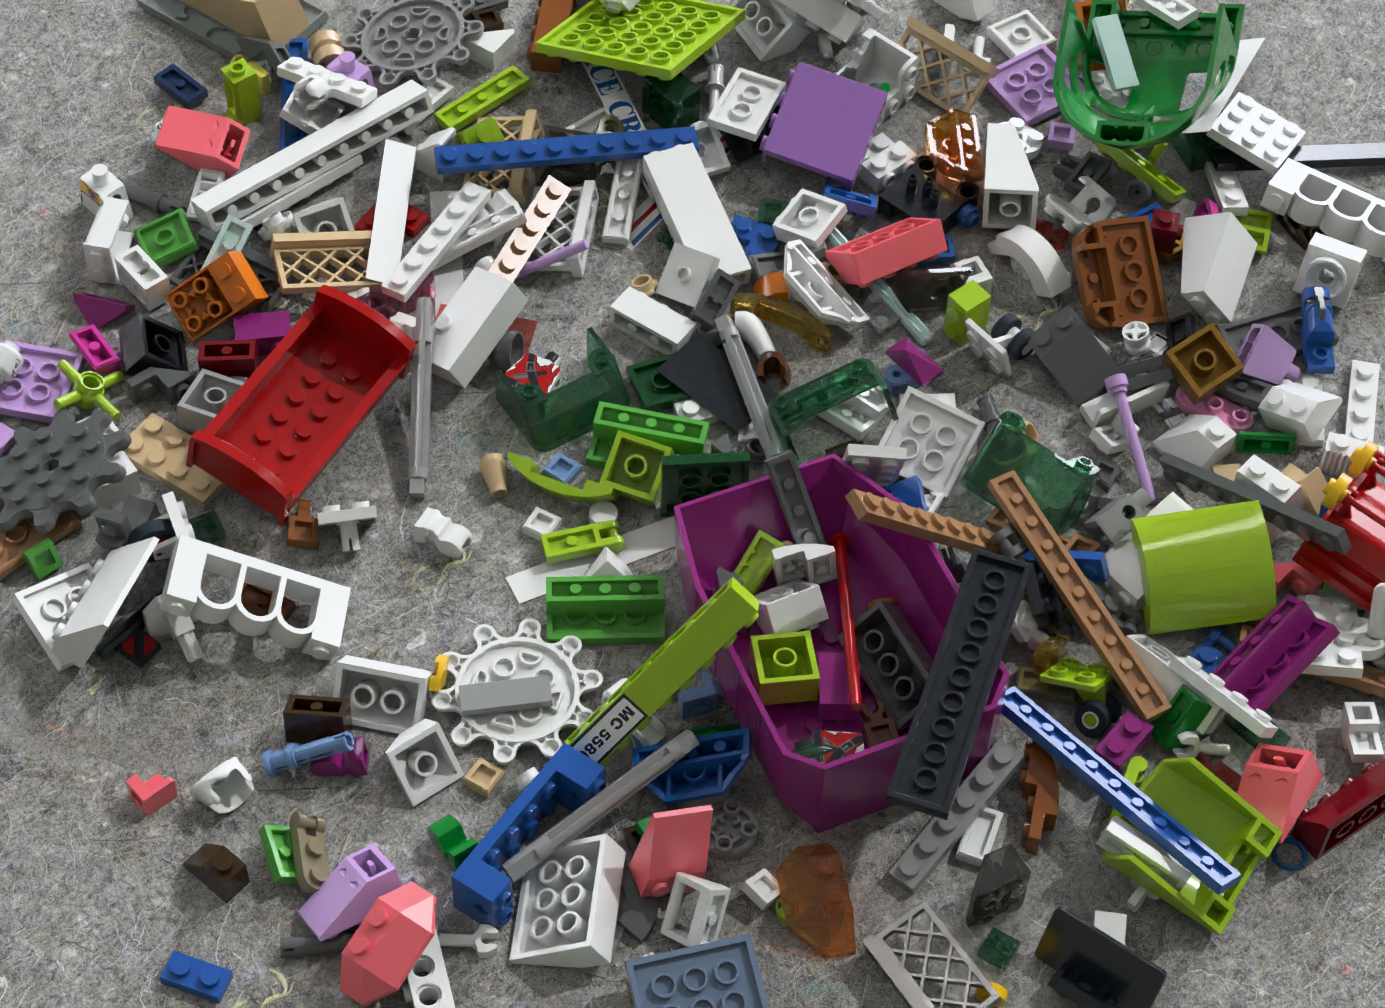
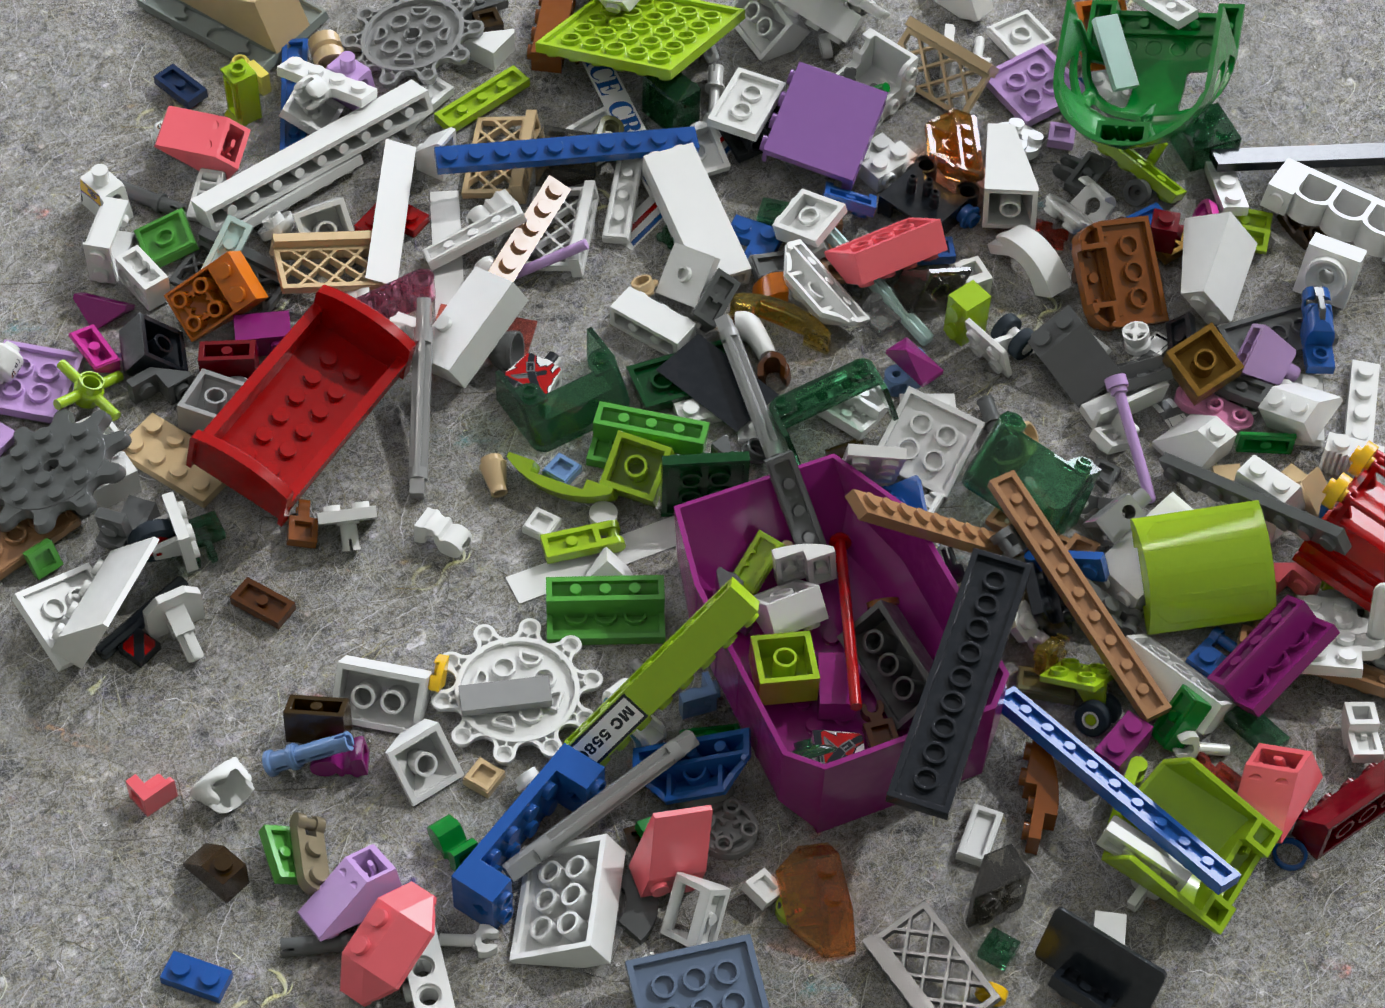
white fence [159,535,351,661] -> none
dark grey slope [235,36,291,72] -> none
white plate [381,181,491,303] -> none
lime torso [456,116,505,145] -> none
light grey plate [888,739,1025,894] -> none
white plate [1168,656,1278,738] -> none
white sticker [1182,38,1265,134] -> none
white plate [1206,92,1306,176] -> none

